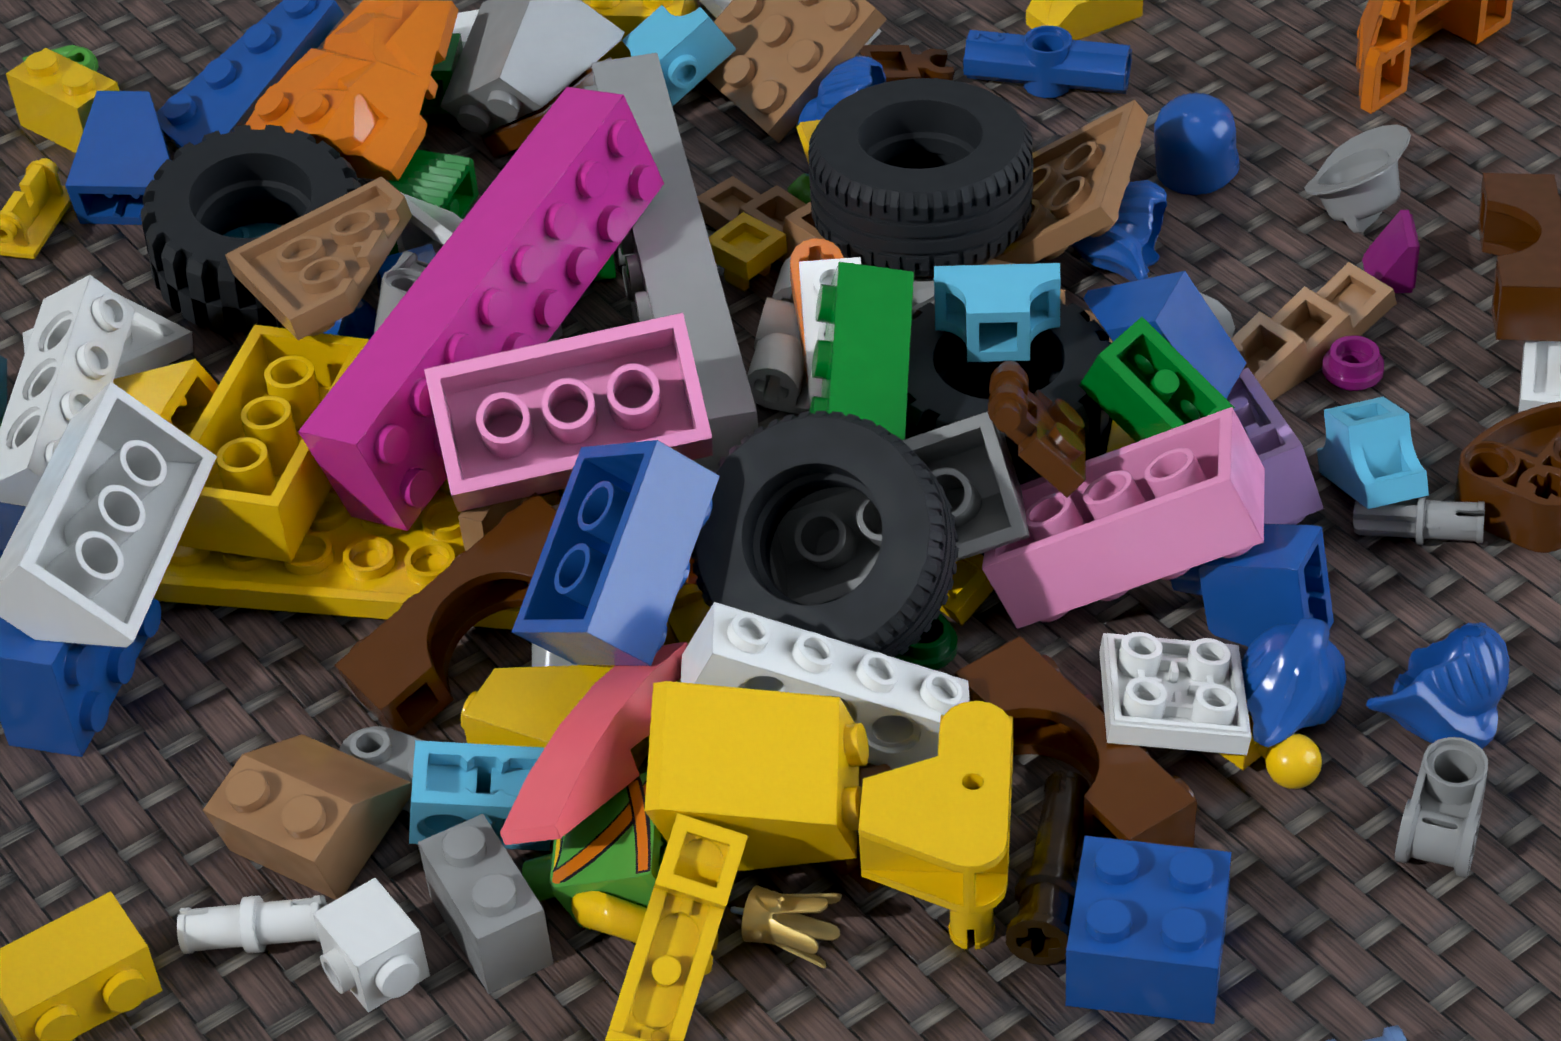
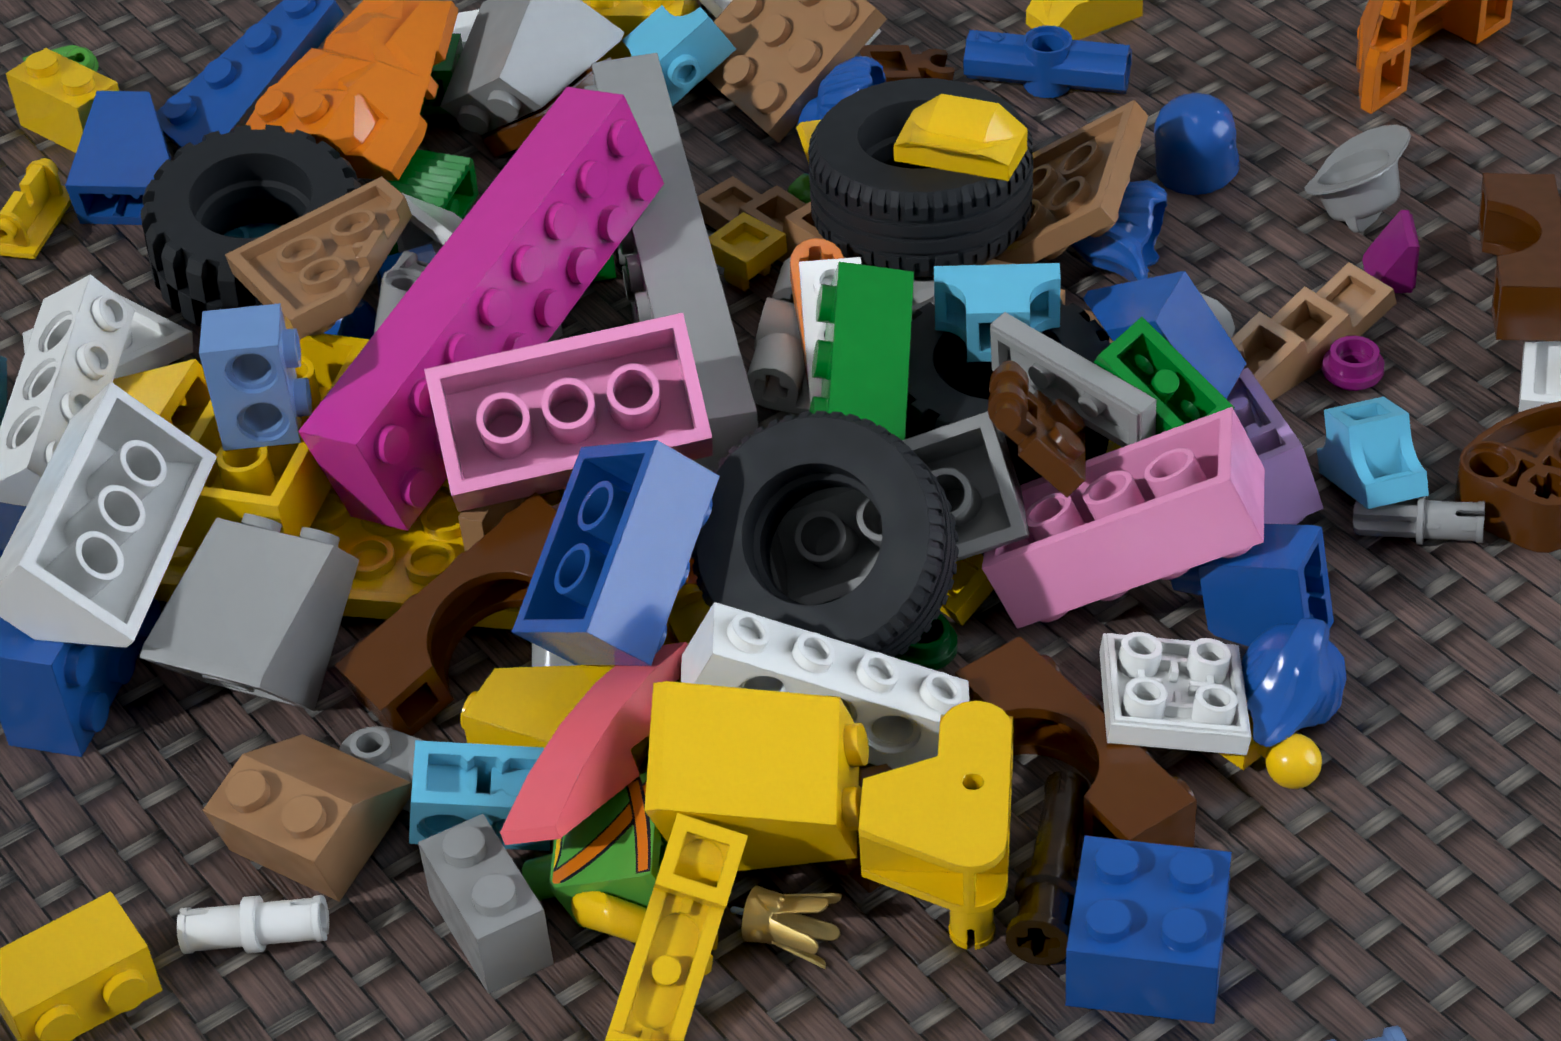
white brick [313,878,430,1012] -> none
blue hair [1366,622,1510,749] -> none
light grey piece [1395,737,1488,878] -> none
none -> light grey slope [140,513,359,711]
none -> medium blue brick [199,303,312,451]
none -> yellow slope [894,94,1028,181]
none -> light grey tile [990,312,1156,447]

